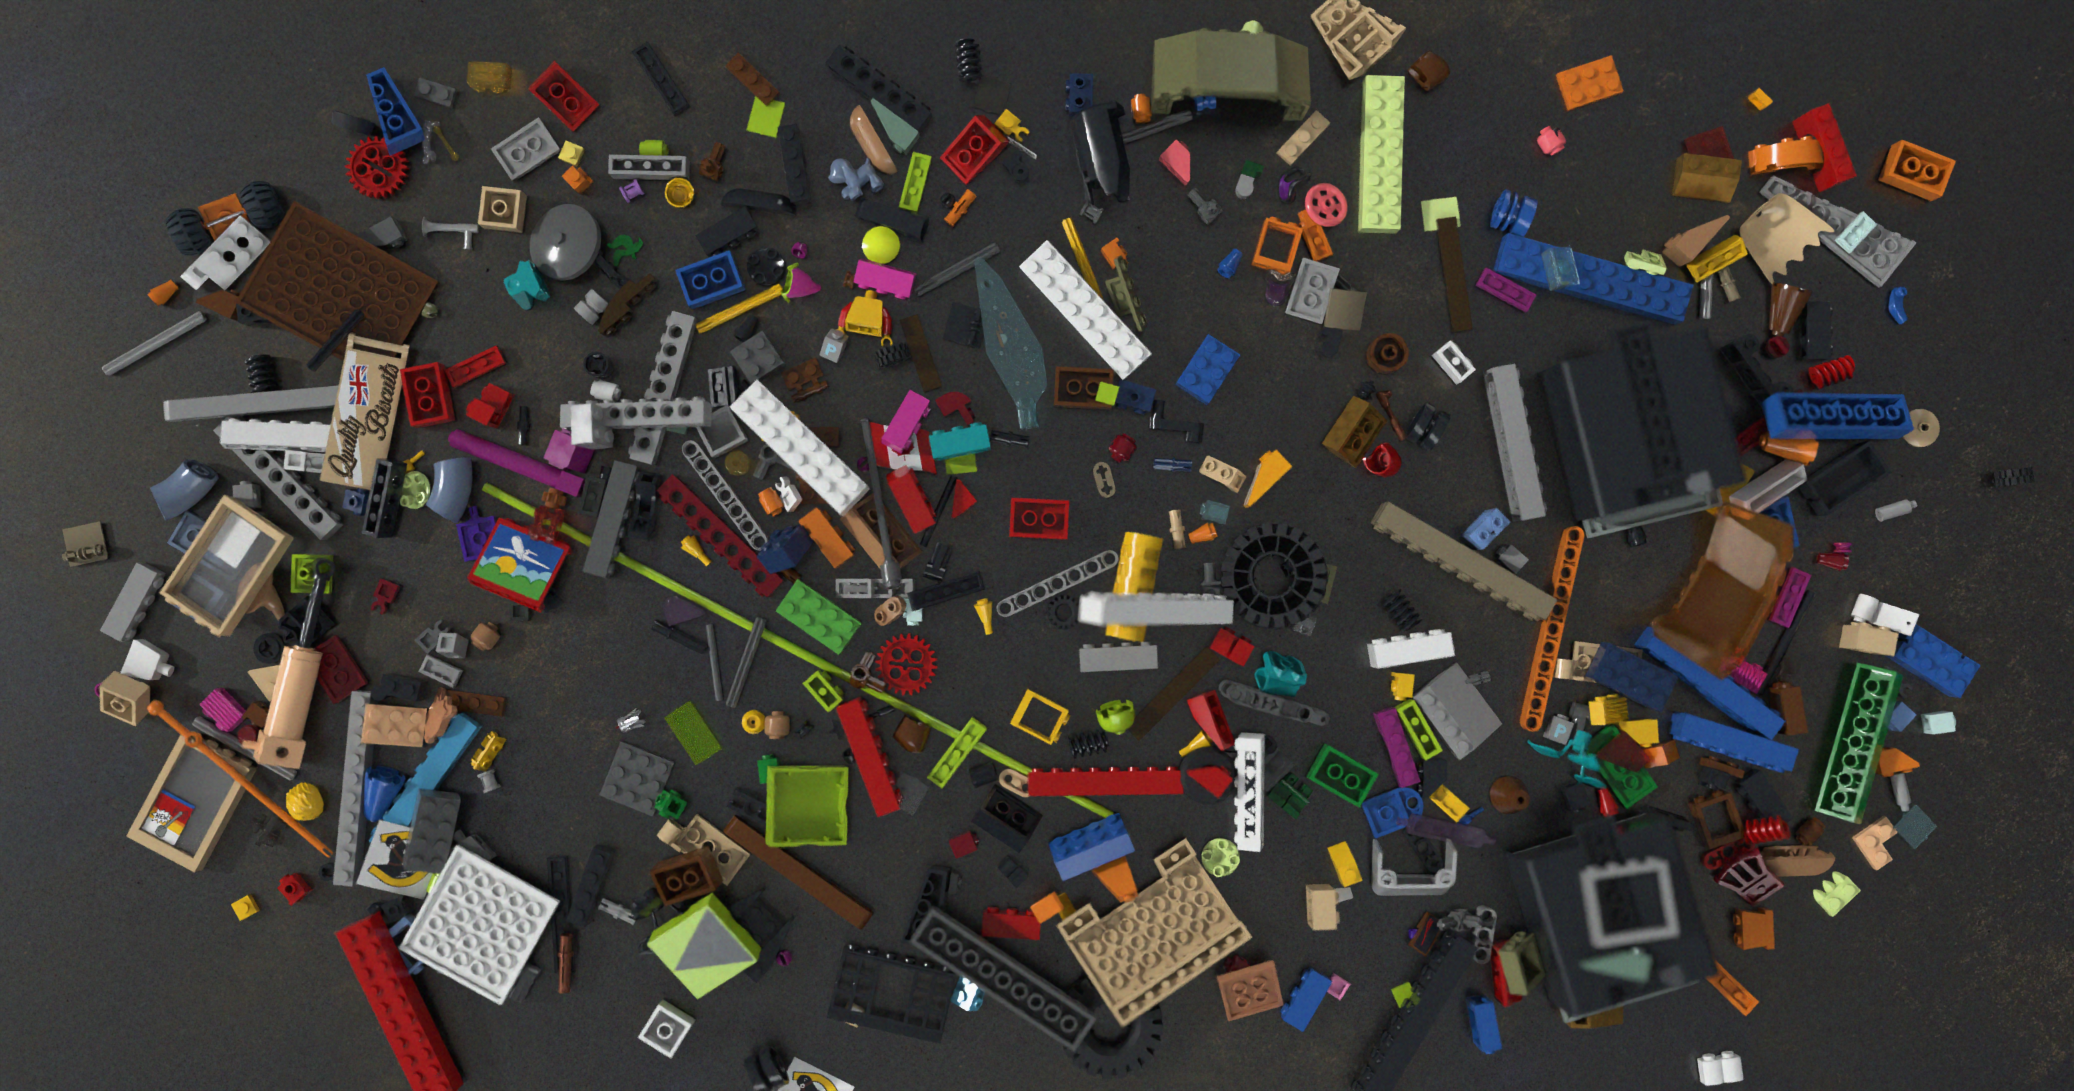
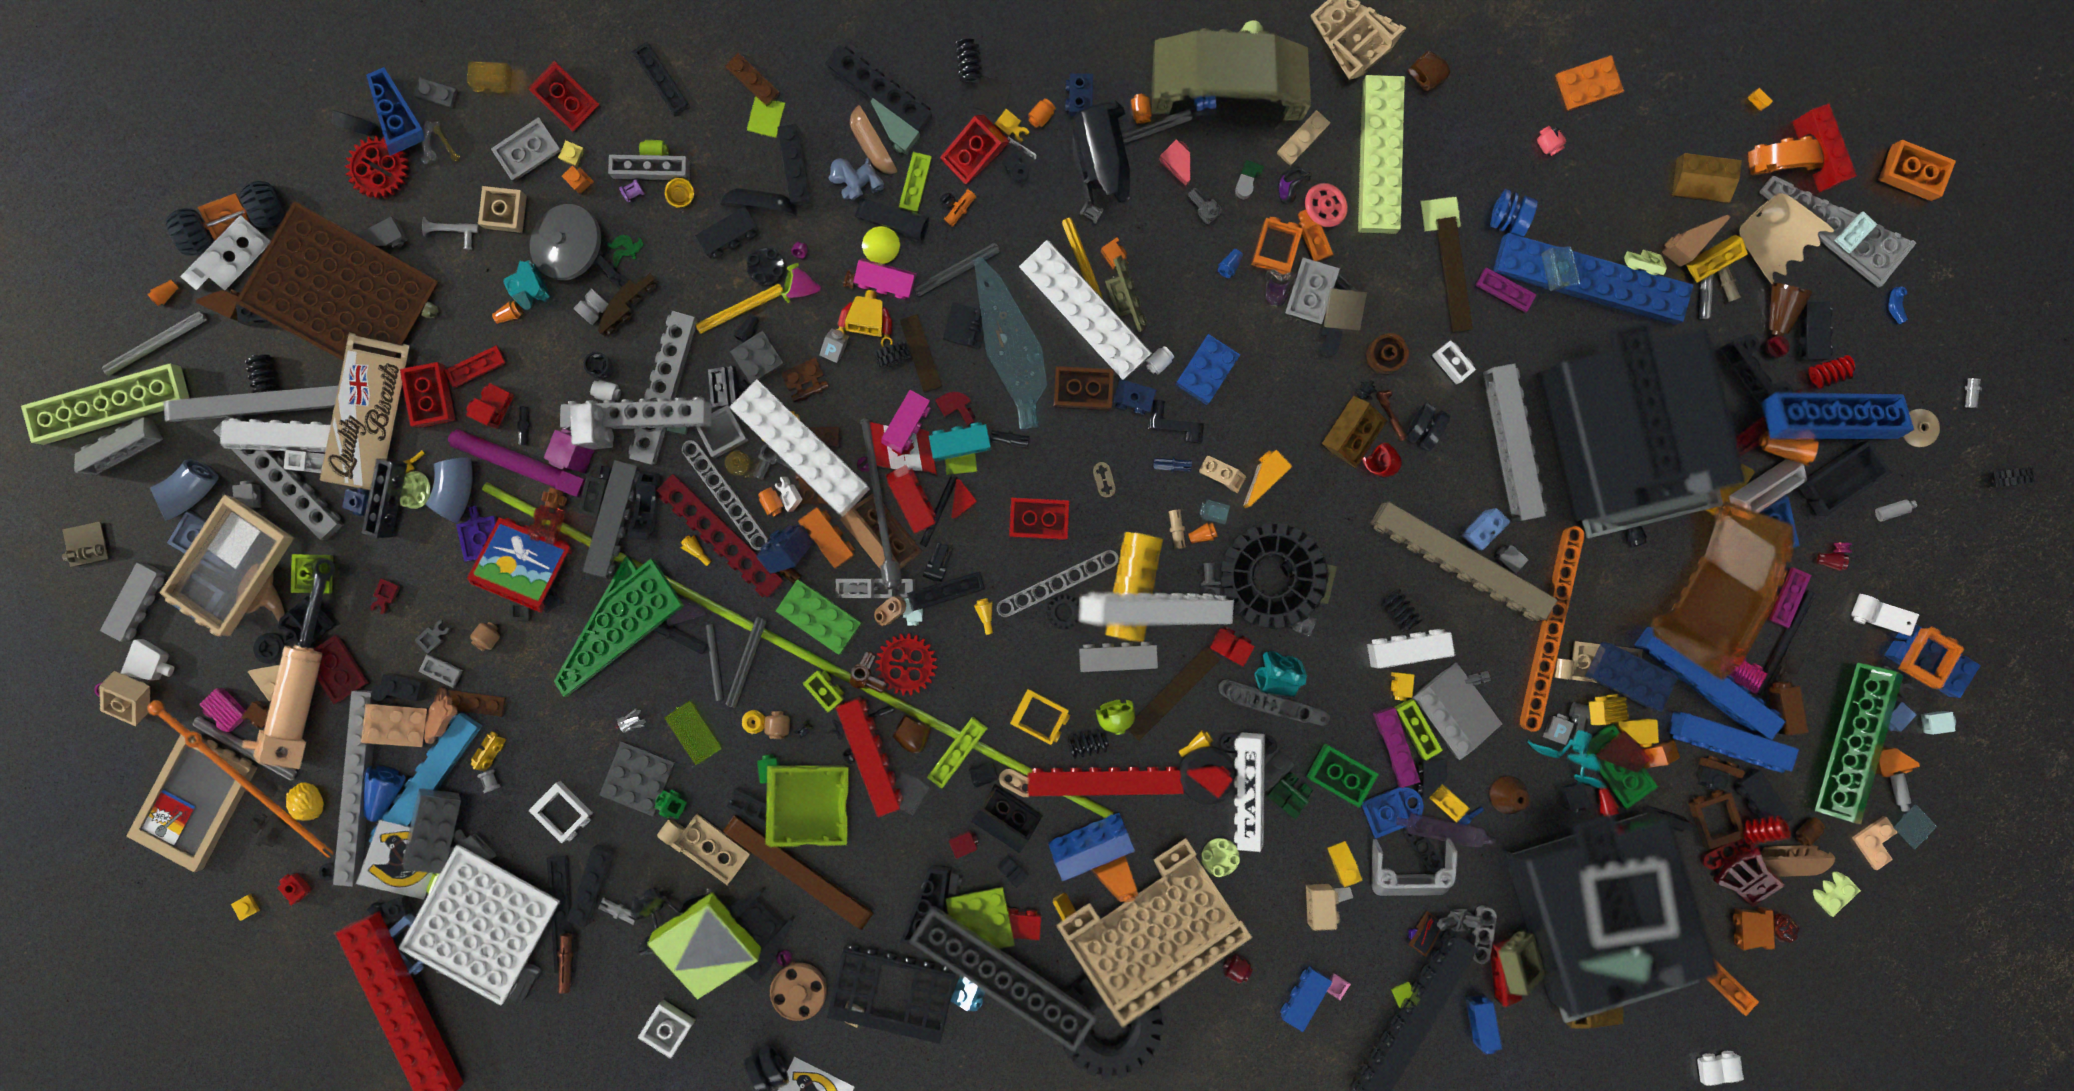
dark red piece [238,725,261,743] -> none
black axle [306,309,365,372] -> none
light grey brick [436,633,469,659] -> none
reddish brown brick [649,846,723,906] -> none
blue brick [675,250,746,310] -> none
reddish brown axle [699,142,726,181] -> none
orange slope [1030,891,1065,924] -> none
lime tile [1095,382,1119,406] -> none
dark red head [1108,433,1137,463] -> none
red slope [1187,690,1235,751] -> none
nougat plate [1217,960,1284,1022] -> none
clear red wing [1684,126,1734,159] -> none
tan brick [1839,622,1898,656] -> none
none -> yellowish green brick [21,363,190,445]
none -> light grey slope [74,417,163,475]
none -> orange cone [492,301,523,324]
none -> white window [529,781,593,843]
none -> green wing [554,556,684,697]
none -> medium nougat piece [770,962,827,1021]
none -> lime plate [946,887,1015,949]
none -> orange brick [1028,98,1056,127]
none -> white brick [1146,346,1174,374]
none -> clear red head [1773,913,1800,943]
none -> orange window [1898,627,1964,689]
none -> light grey pin [1965,378,1982,408]

